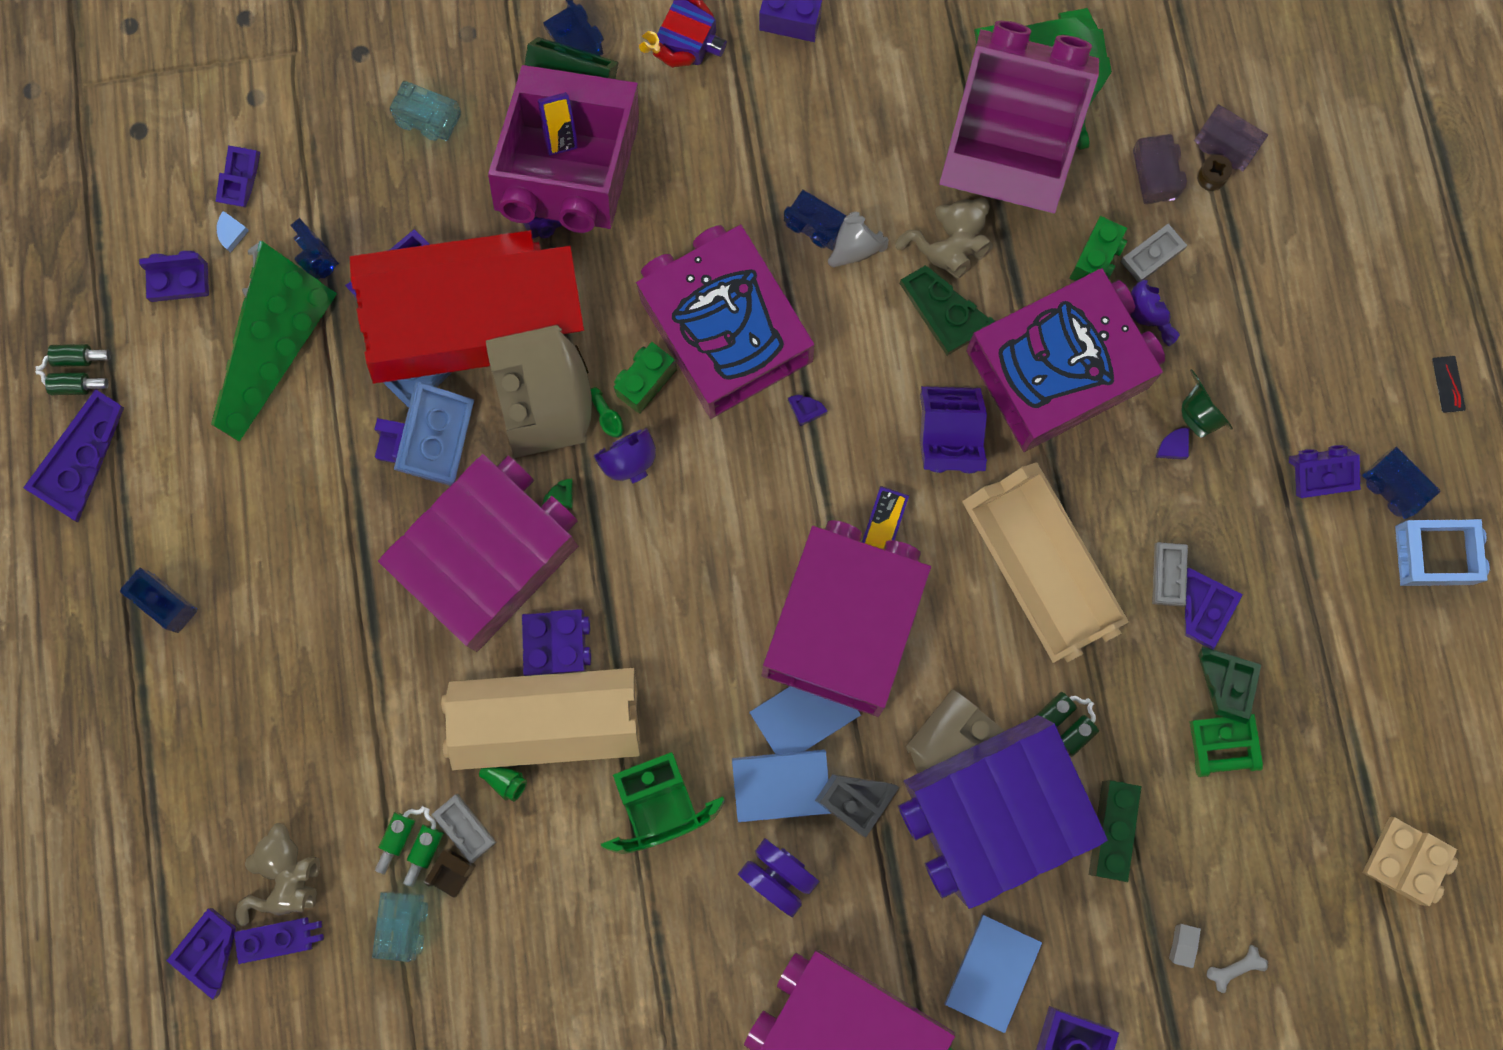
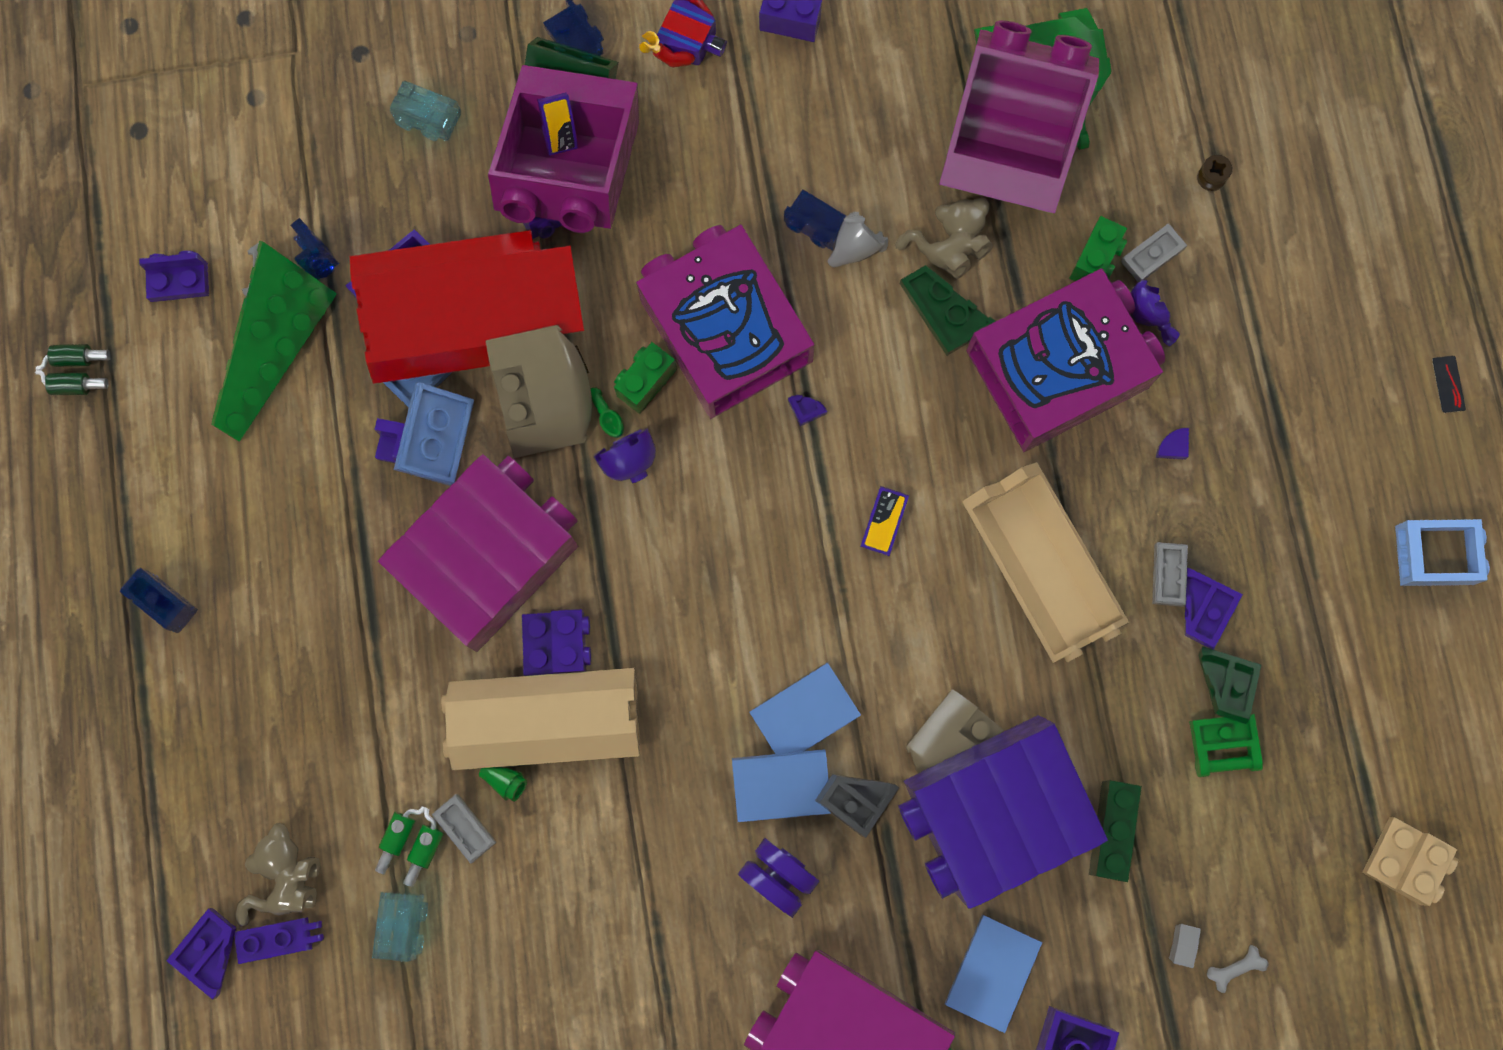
dark purple wing [23,389,124,522] -> none
dark purple slope [215,145,260,207] -> none
light blue tile [217,211,249,253] -> none
dark brown panel [423,849,476,897] -> none
green tile [542,478,573,510] -> none
green piece [601,752,725,854] -> none
magenta brick [761,520,931,717] -> none
dark purple bracket [920,386,987,473] -> none
dark green piece [1034,692,1099,757] -> none
clear purple brick [1133,134,1187,204] -> none
dark green piece [1181,369,1233,438] -> none
clear purple brick [1194,104,1268,171] -> none
dark purple bracket [1289,445,1361,498] -> none
clear blue brick [1362,446,1440,519] -> none

